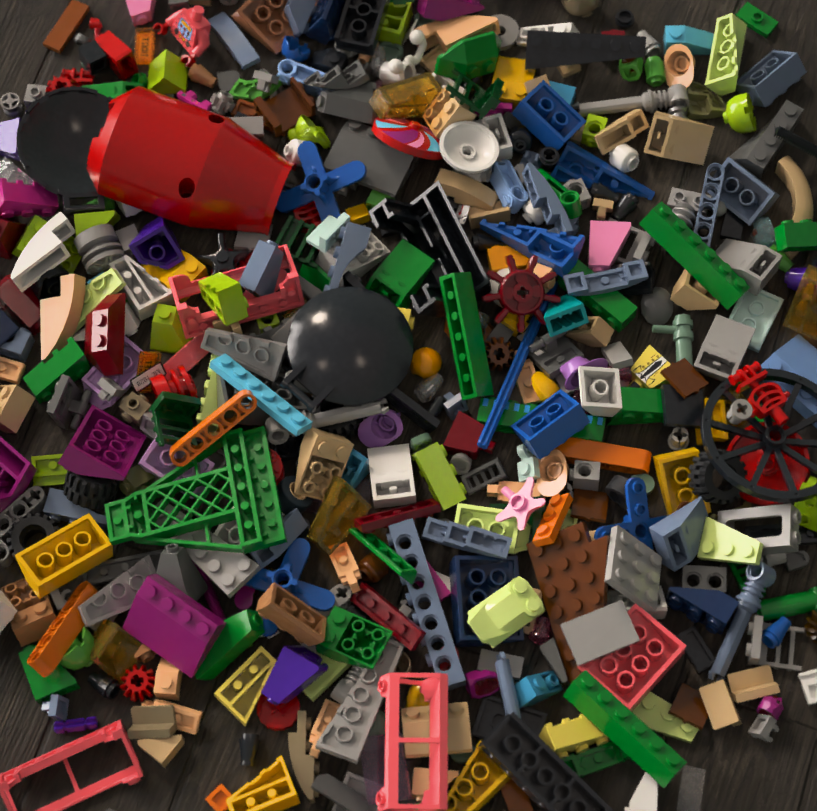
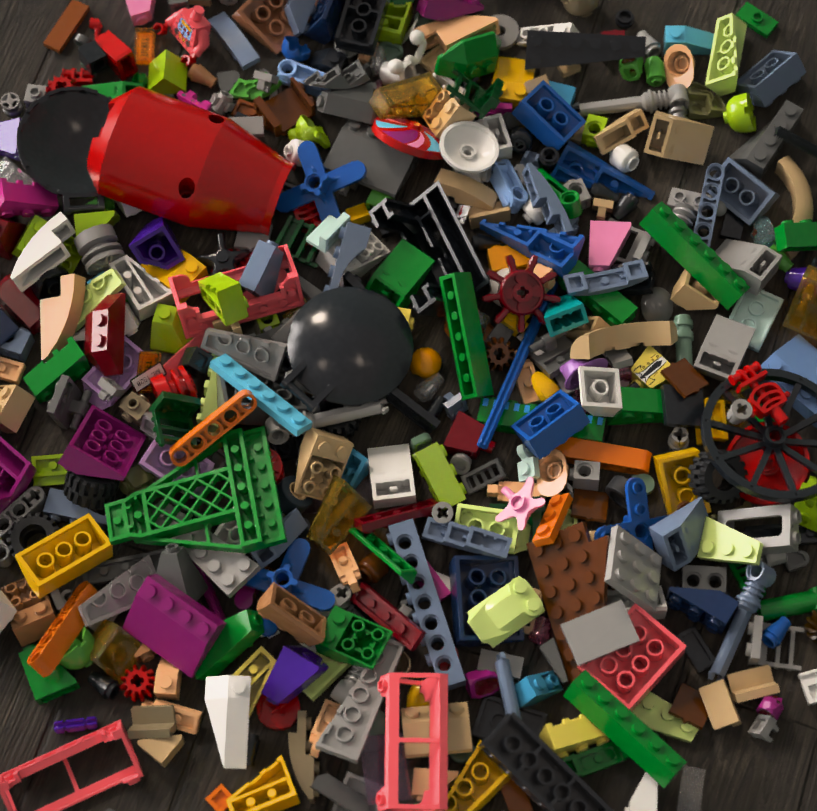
sand blue tile [41,694,69,721] -> none
light grey brick [115,224,138,258] -> none
green slope [299,256,331,292] -> none
medium lavender piece [358,409,403,448] -> none
none -> black brick [178,346,214,376]
none -> white wedge [205,675,251,769]
none -> light grey bush [432,502,454,523]
none -> tan brick [570,321,678,359]

